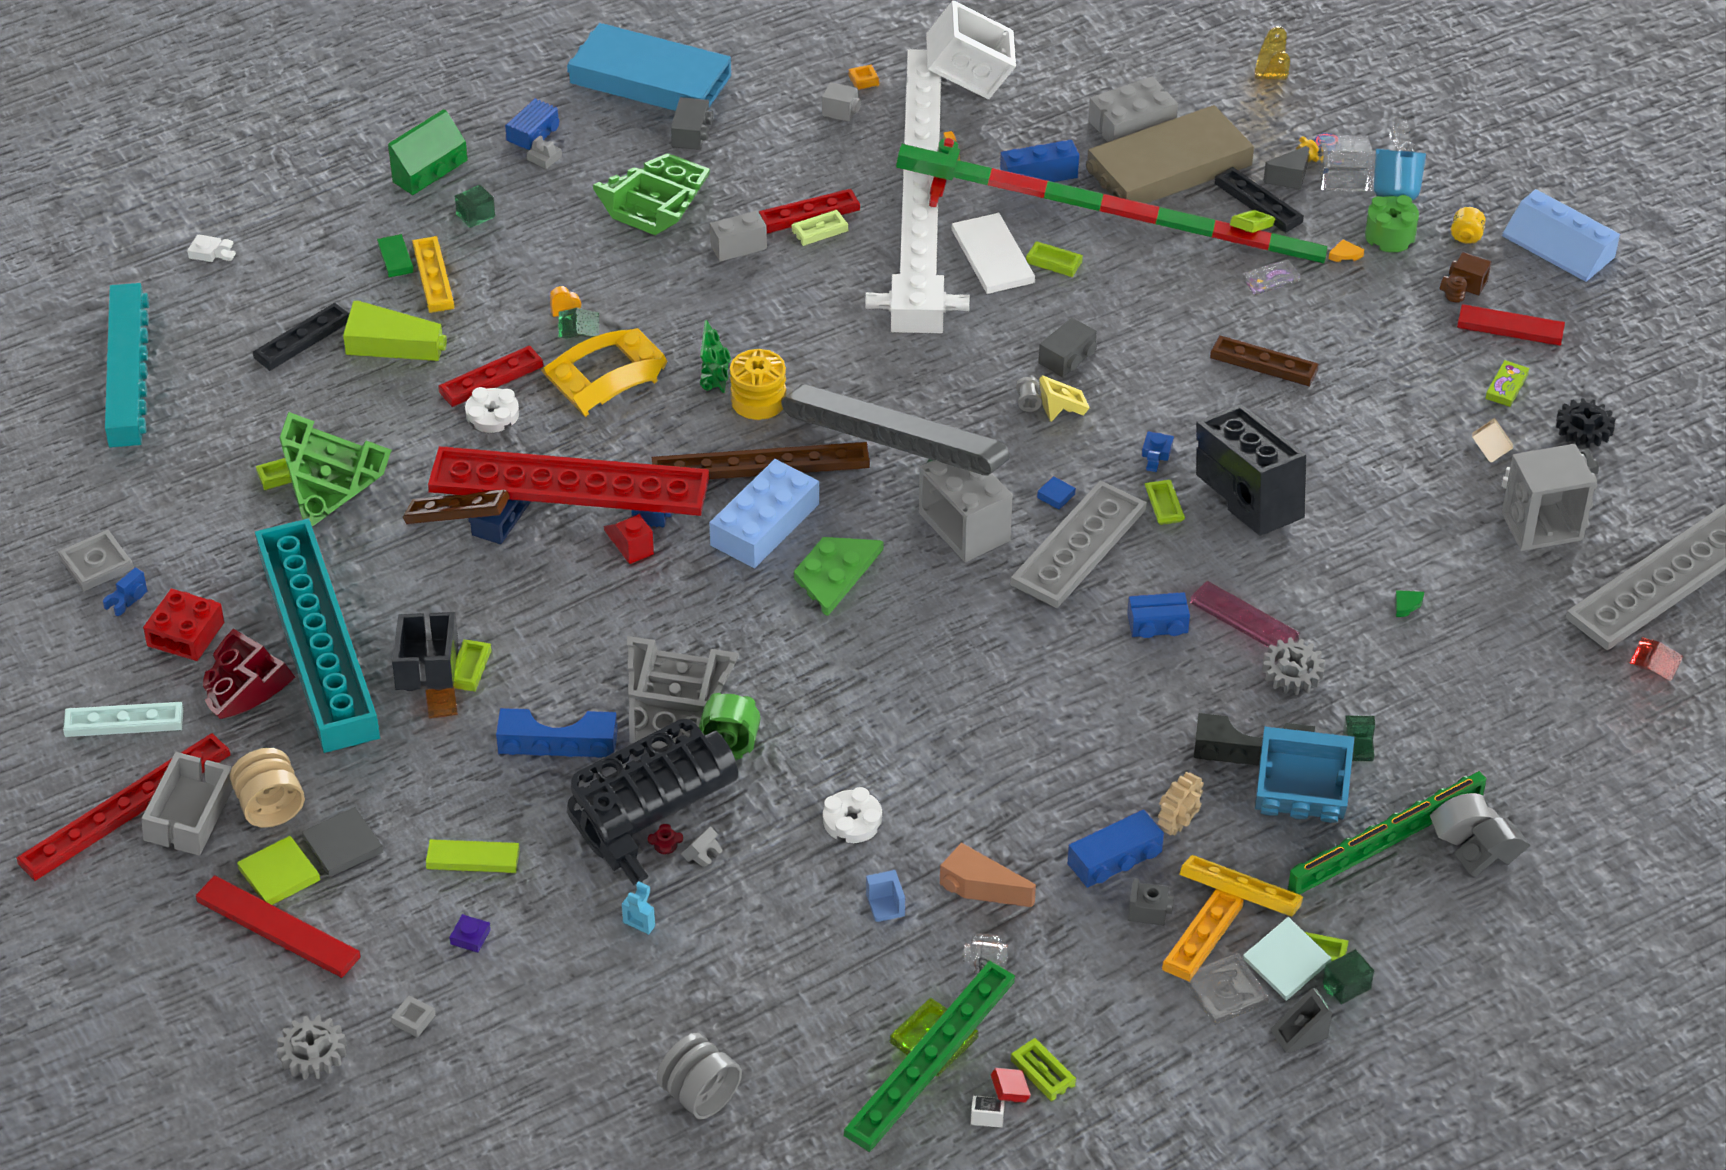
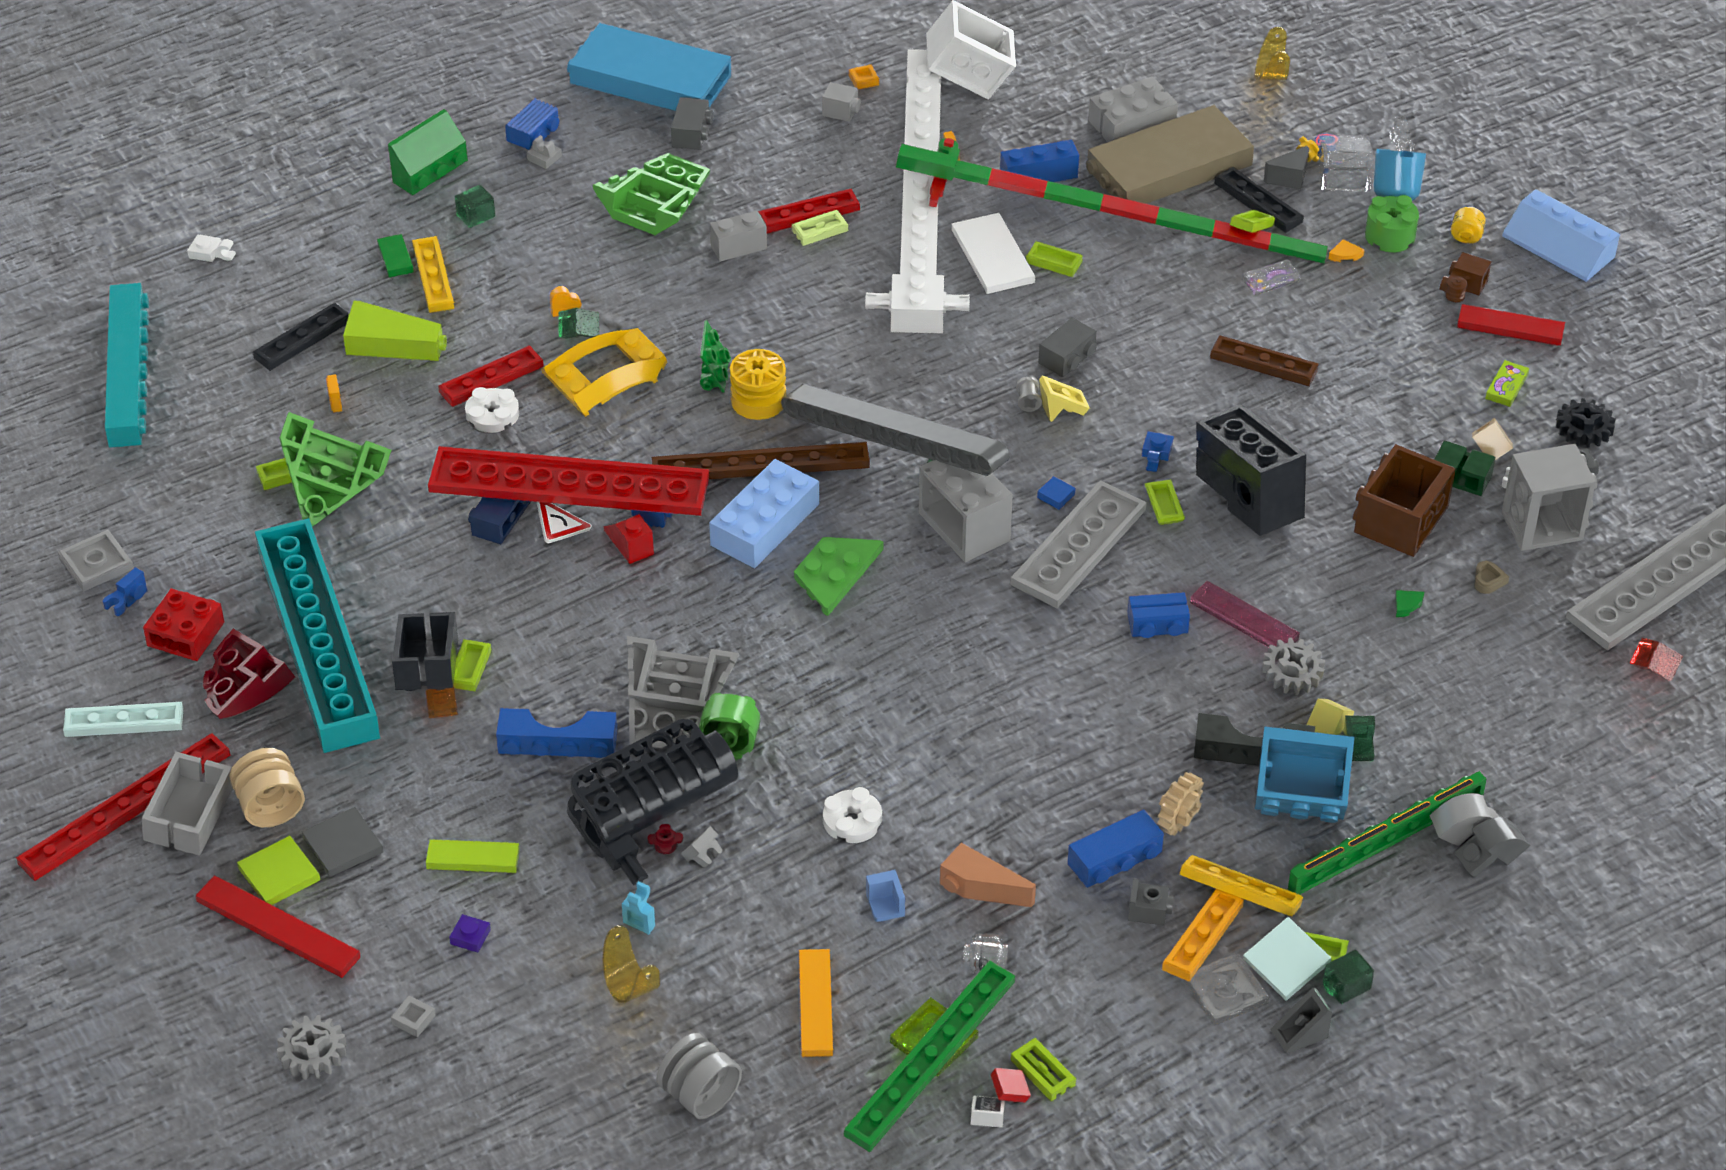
reddish brown tile [403,490,510,524] -> none
none -> light orange tile [326,374,342,413]
none -> piece [537,502,592,543]
none -> clear yellow piece [602,925,660,1003]
none -> light orange tile [799,949,833,1057]
none -> light yellow slope [1307,699,1354,735]
none -> reddish brown container [1353,444,1456,557]
none -> dark green piece [1434,440,1496,497]
none -> dark tan tile [1474,561,1509,594]

